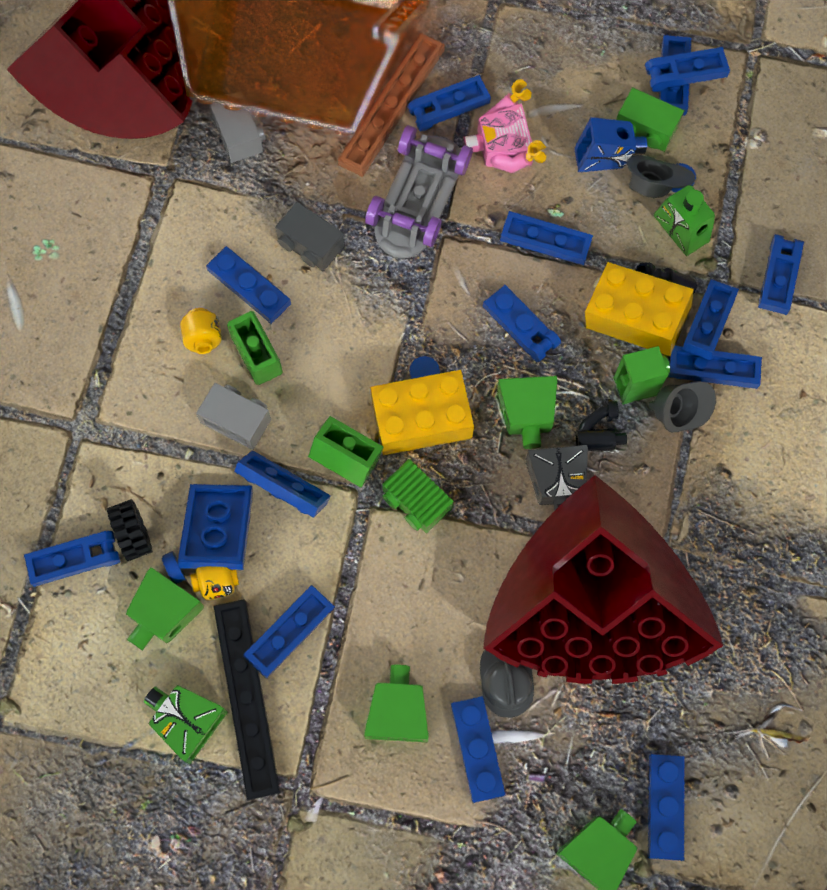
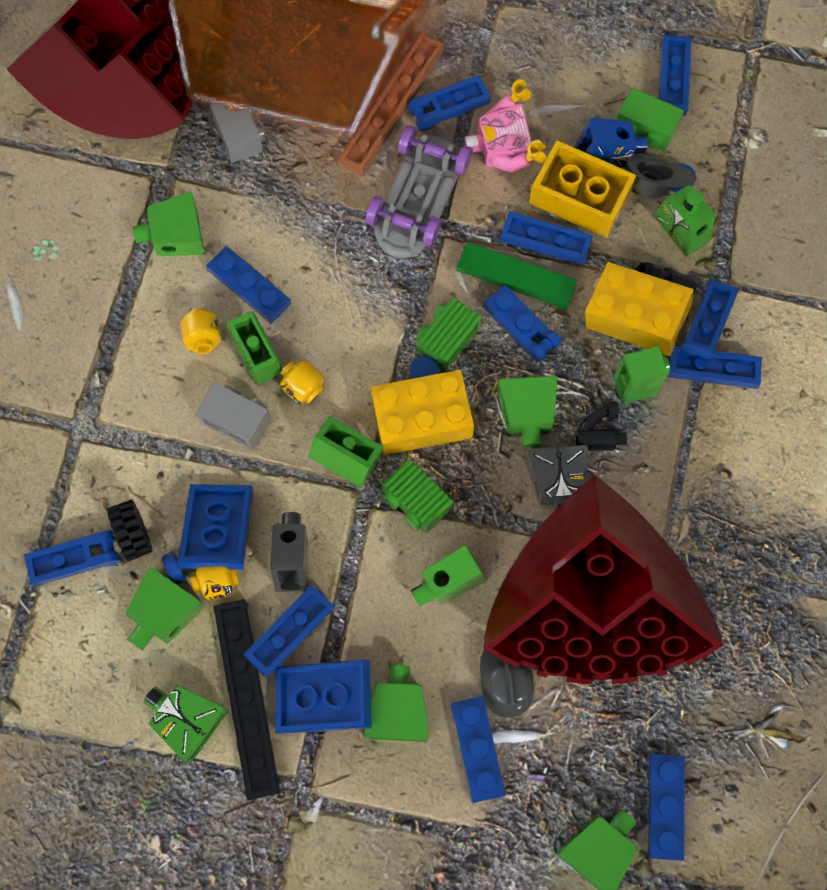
blue plate [234,450,331,518] -> none
dark grey brick [275,202,345,271] -> none
blue plate [645,47,730,92] -> none
dark grey piece [649,381,716,433] -> none
blue plate [758,234,804,315] -> none
none -> bright green torso [133,192,205,256]
none -> dark grey torso [270,512,308,592]
none -> blue tile [276,659,371,734]
none -> yellow head [280,359,325,405]
none -> bright green torso [411,545,487,607]
none -> bright green brick [415,297,482,371]
none -> green tile [456,242,577,310]
none -> yellow brick [529,140,636,238]

